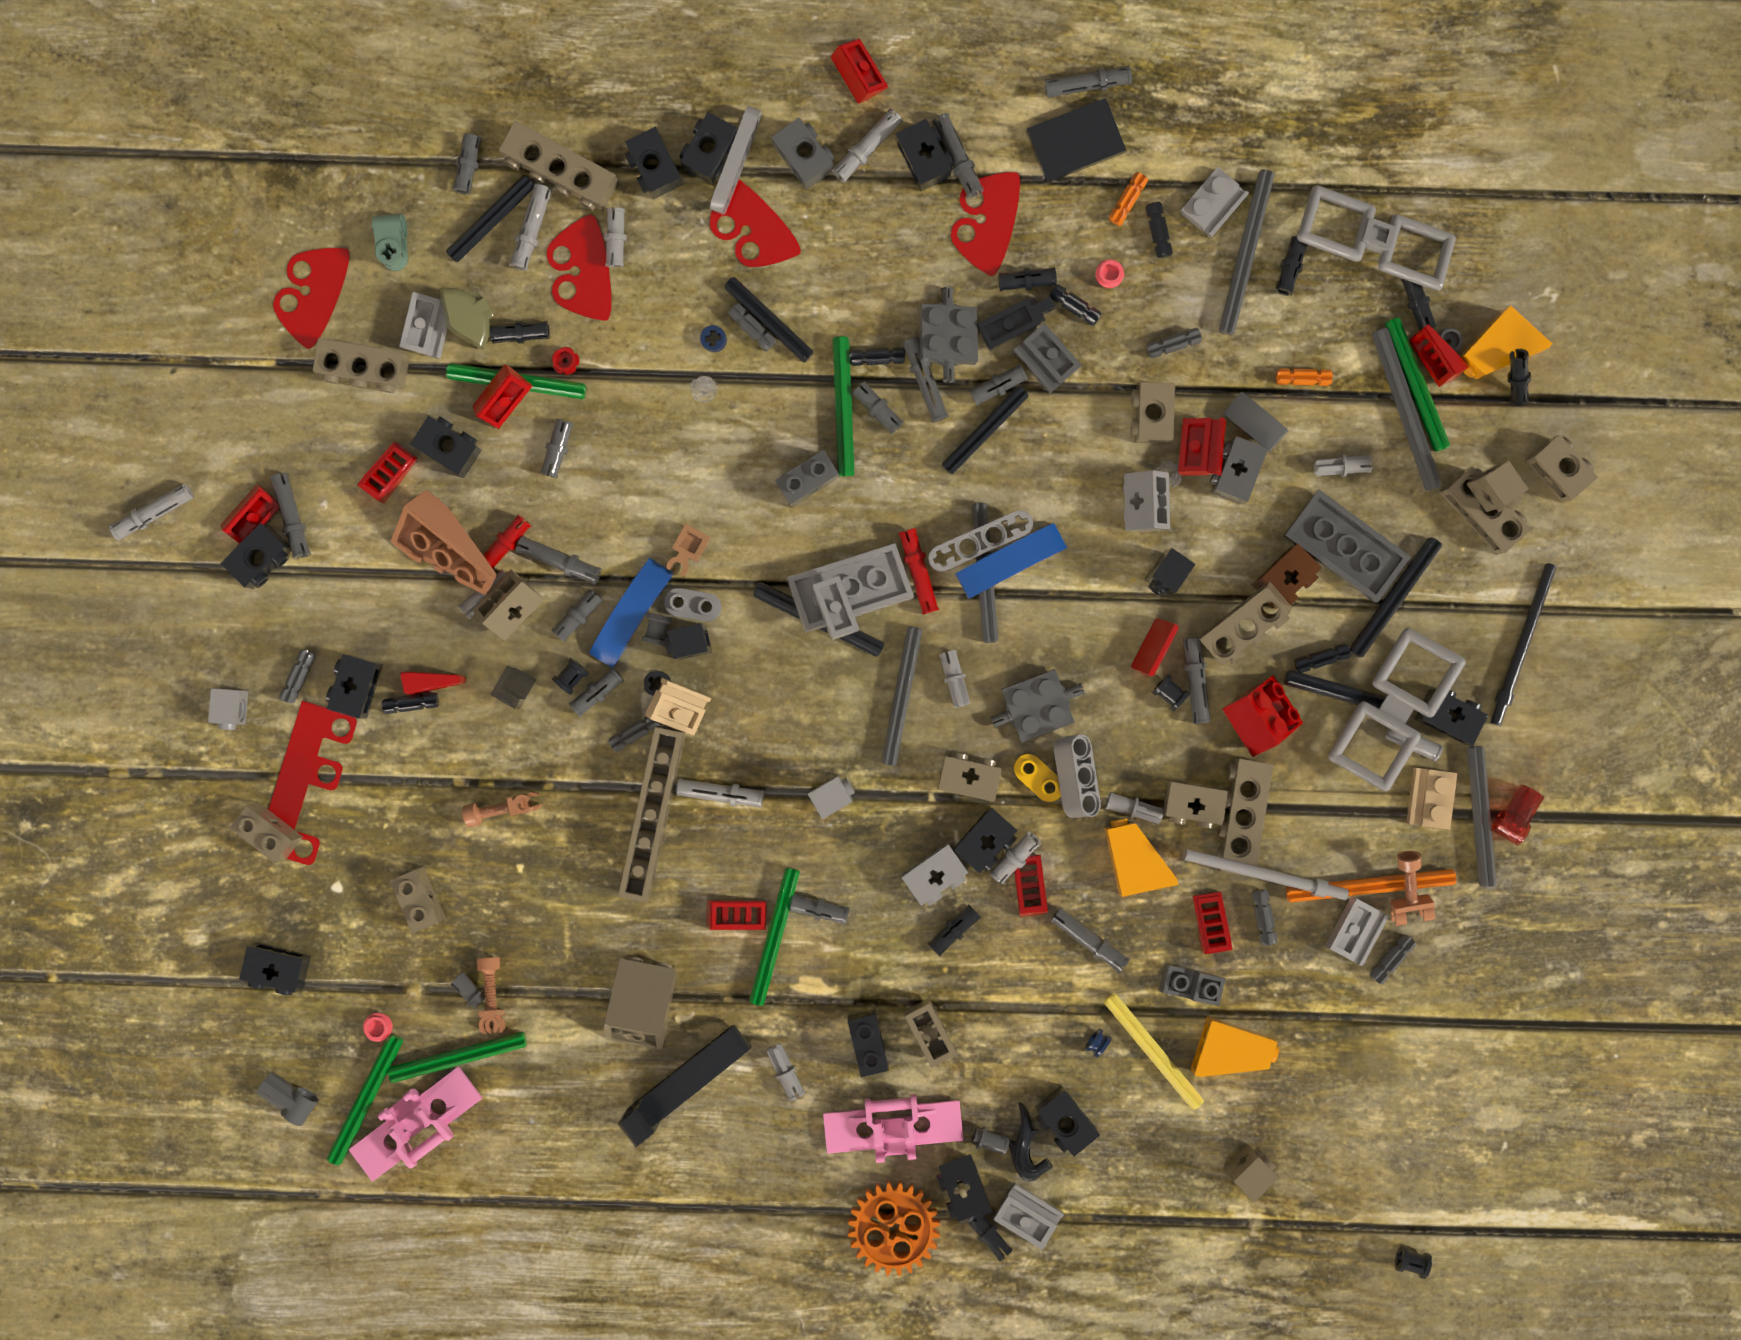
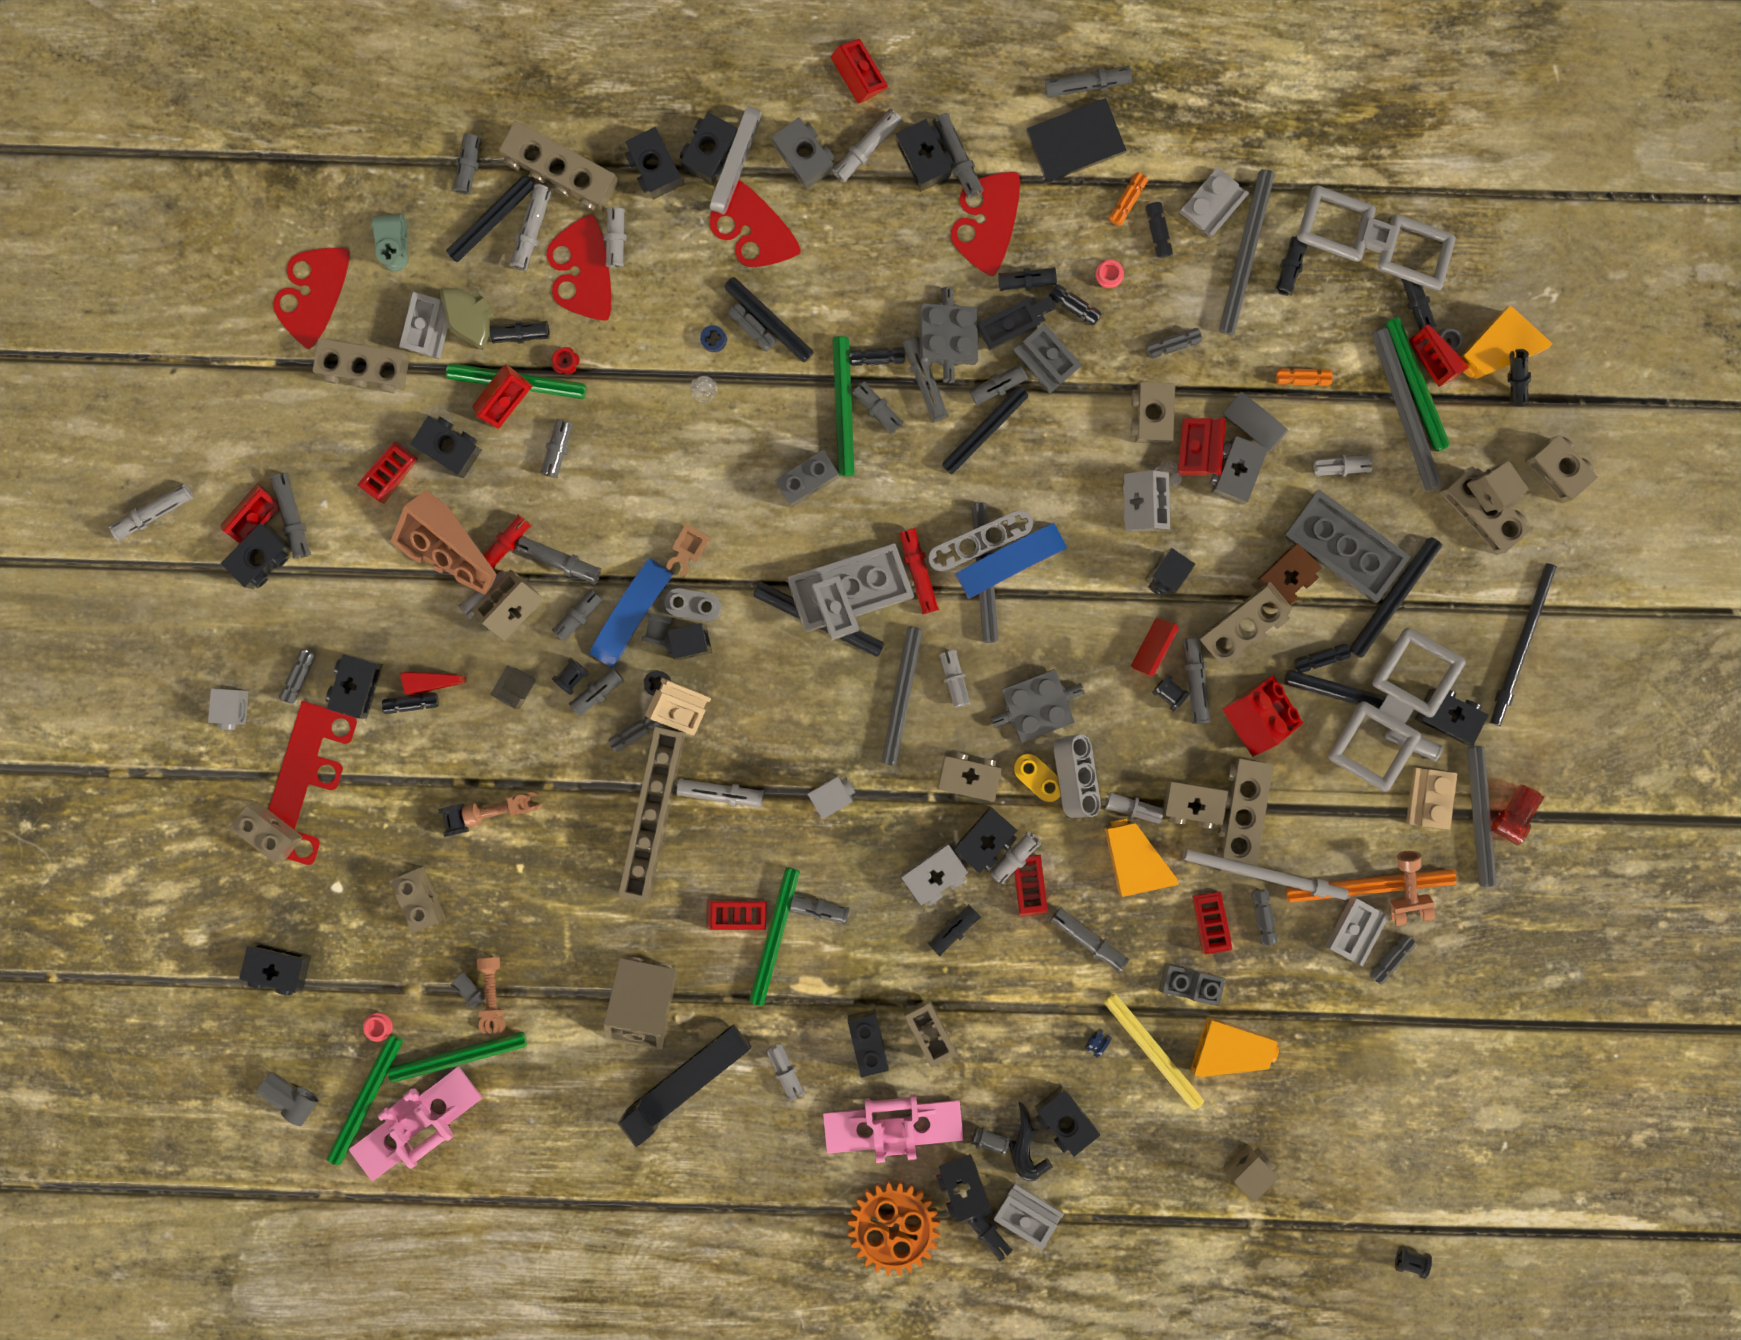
none -> black bush [438,804,469,837]

